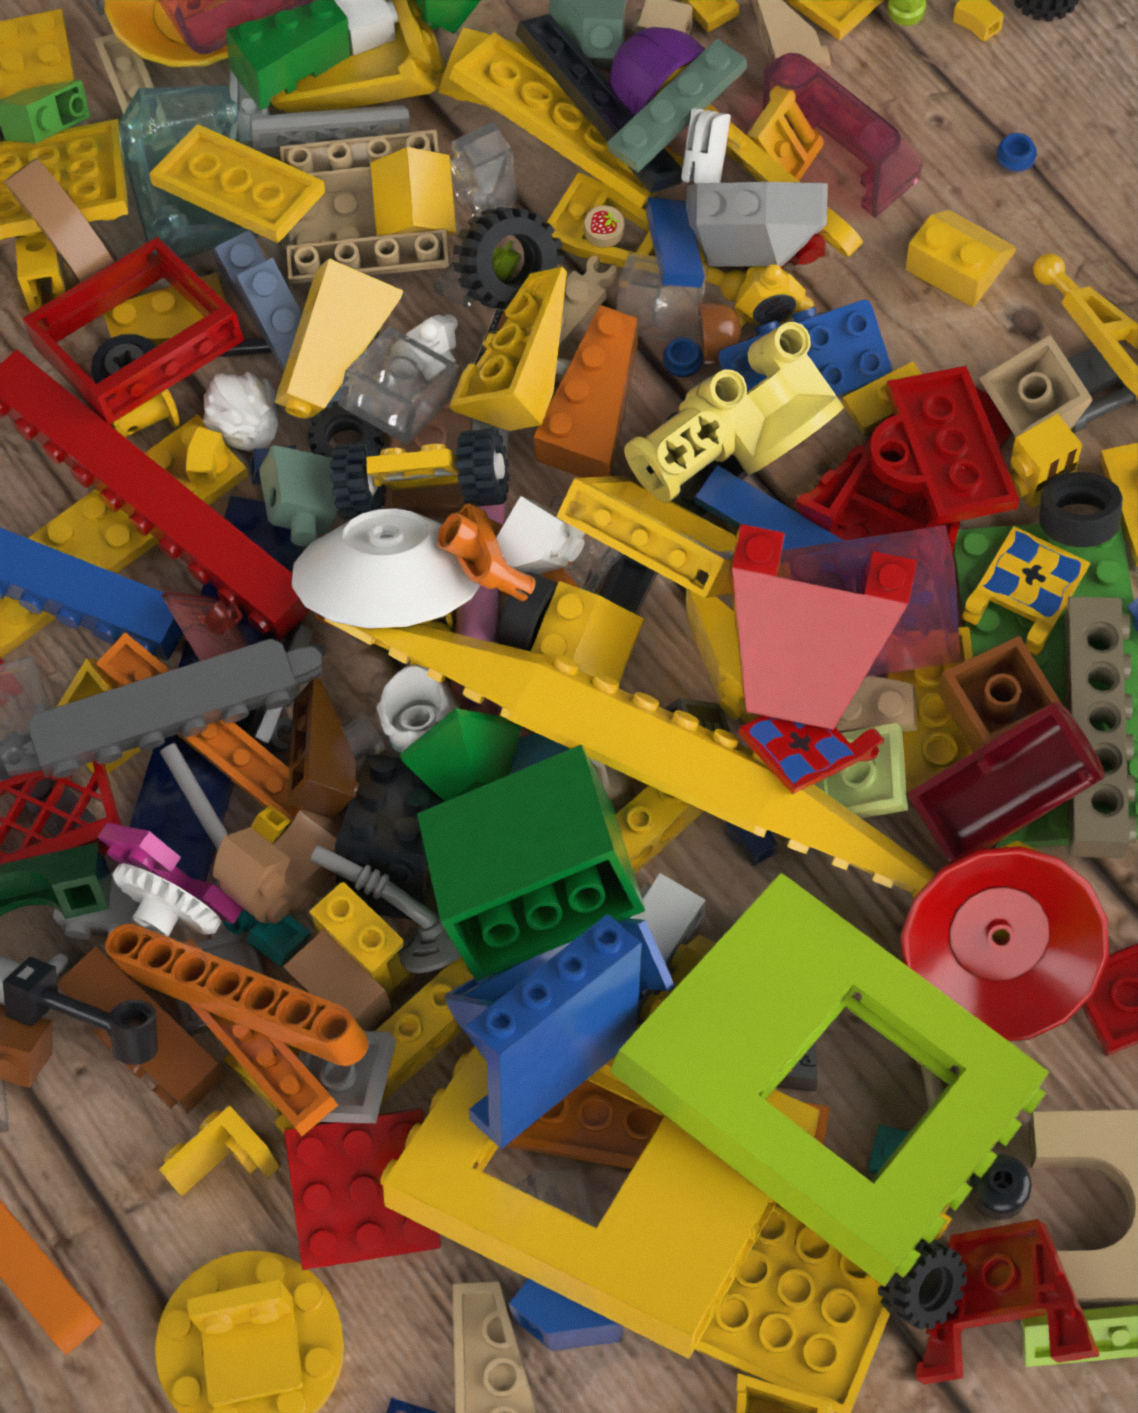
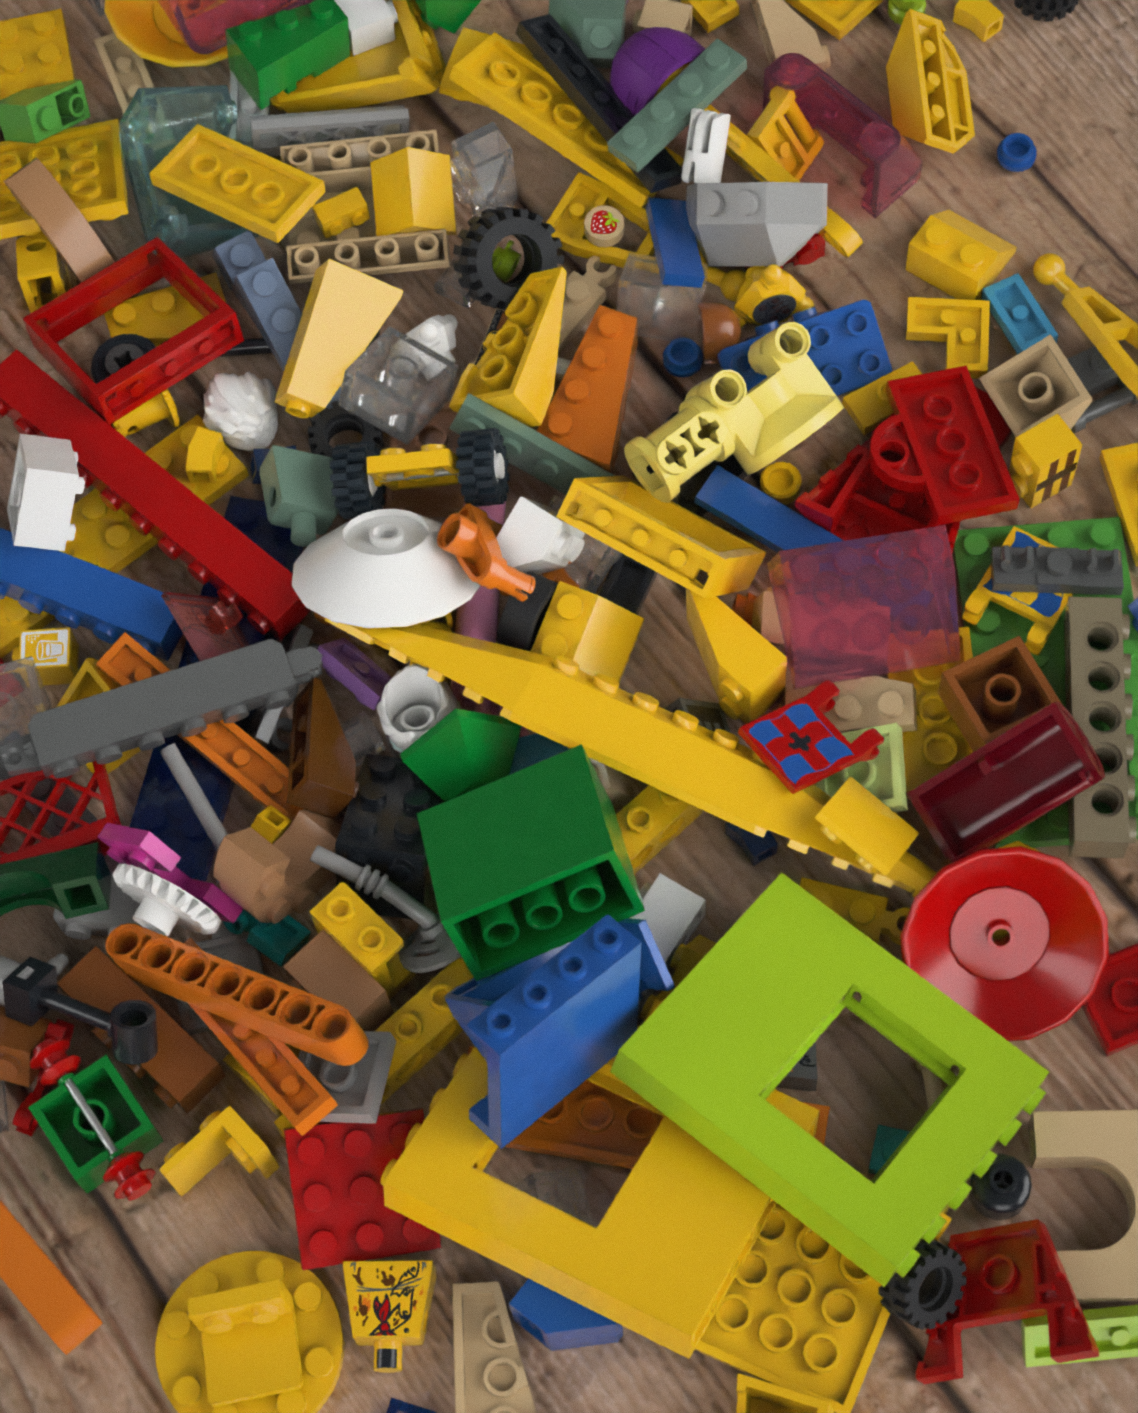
wedge [729,524,917,730] -> none
black tyre [1040,472,1123,547] -> none
none -> white container [7,434,85,551]
none -> yellow brick [12,627,79,686]
none -> red piece [12,1019,74,1136]
none -> green brick [28,1037,164,1201]
none -> yellow piece [312,187,370,239]
none -> medium lavender plate [317,637,392,710]
none -> yellow torso [343,1261,437,1373]
none -> sand green plate [449,393,615,495]
none -> yellow tile [760,462,802,505]
none -> yellow plate [800,877,910,945]
none -> yellow slope [815,776,919,876]
none -> yellow wedge [886,9,975,154]
none -> yellow plate [906,297,990,379]
none -> dark azure plate [981,273,1058,354]
none -> dark grey plate [990,545,1124,595]

